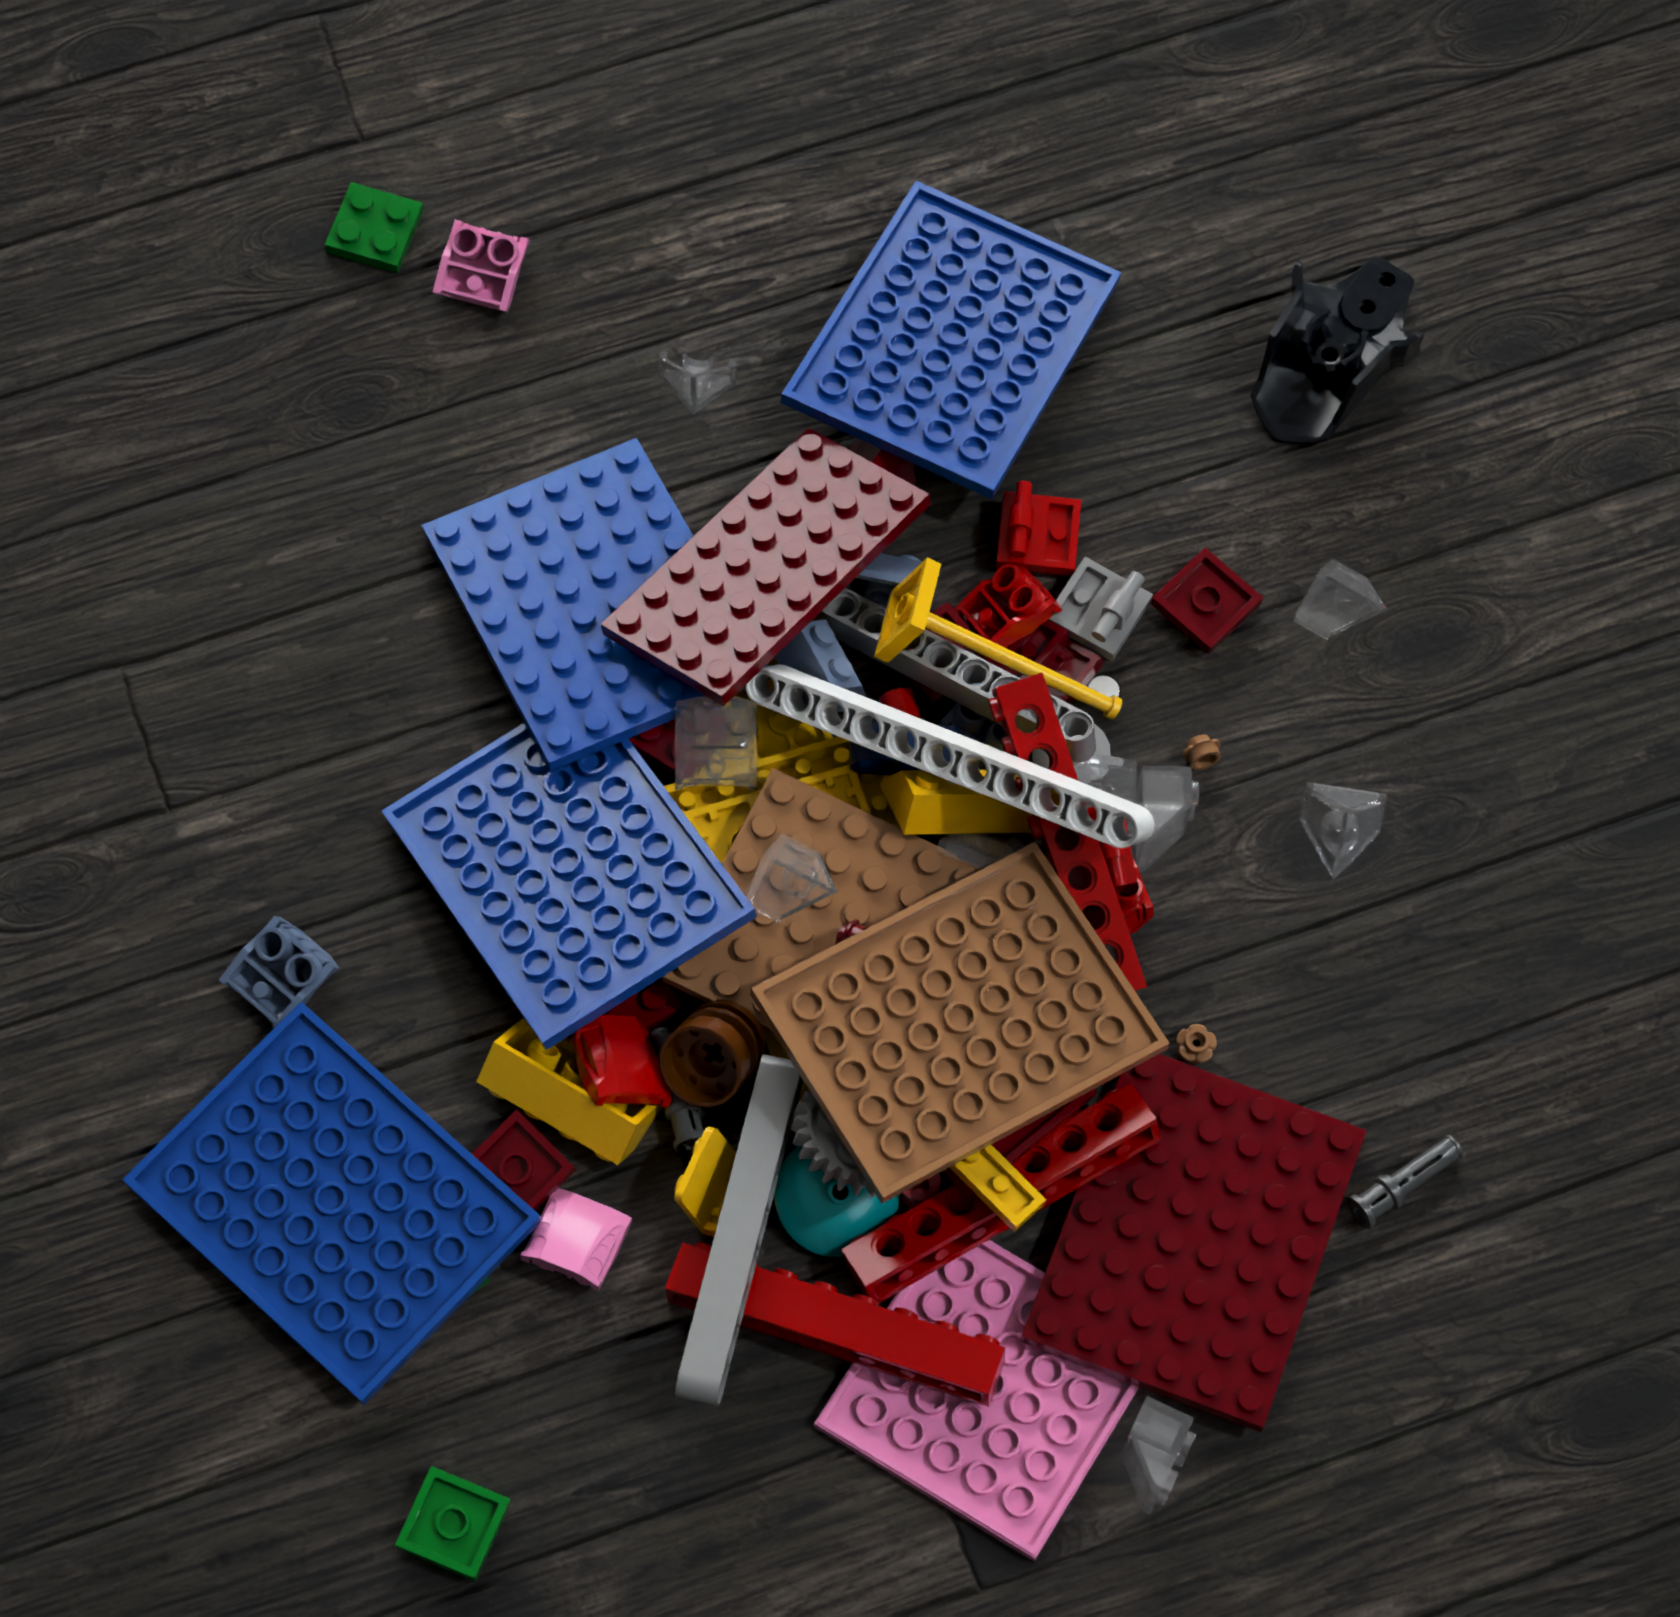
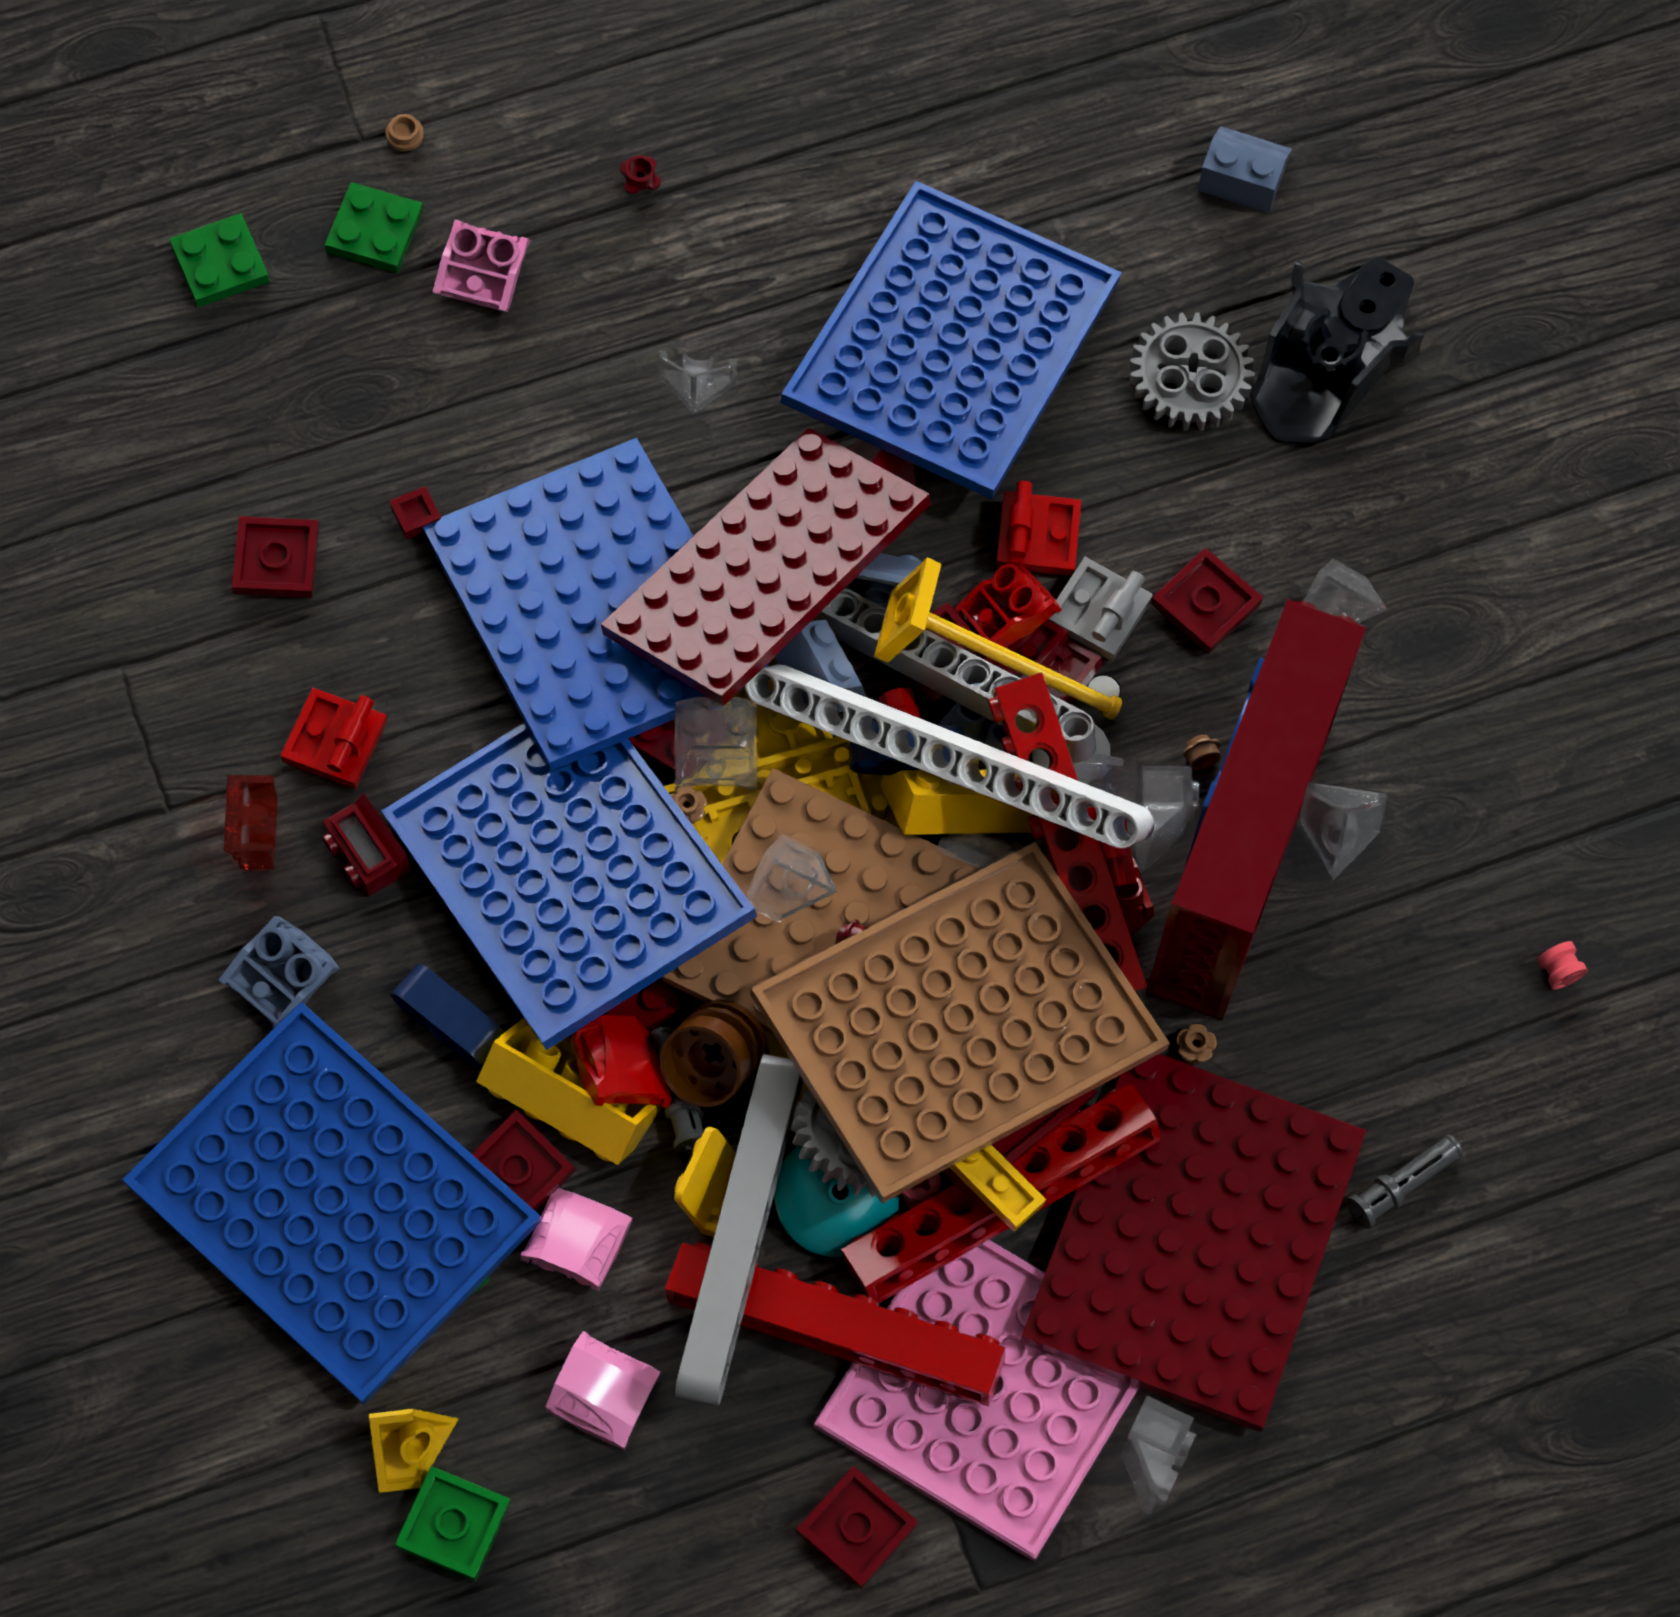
none -> green plate [169,213,270,308]
none -> clear red window [223,775,278,870]
none -> dark red plate [232,516,319,598]
none -> red plate [280,688,388,790]
none -> dark red window [321,792,410,897]
none -> yellow slope [369,1409,459,1493]
none -> medium nougat plate [386,114,424,151]
none -> dark red plate [389,486,442,540]
none -> dark blue beam [390,963,505,1069]
none -> bright pink slope [546,1331,661,1450]
none -> dark red plate [619,155,661,194]
none -> medium nougat plate [670,786,707,824]
none -> dark red plate [796,1465,919,1590]
none -> light grey gear [1129,312,1255,431]
none -> dark red panel [1146,599,1367,1021]
none -> sand blue slope [1197,126,1292,214]
none -> coral wheel [1536,941,1588,990]

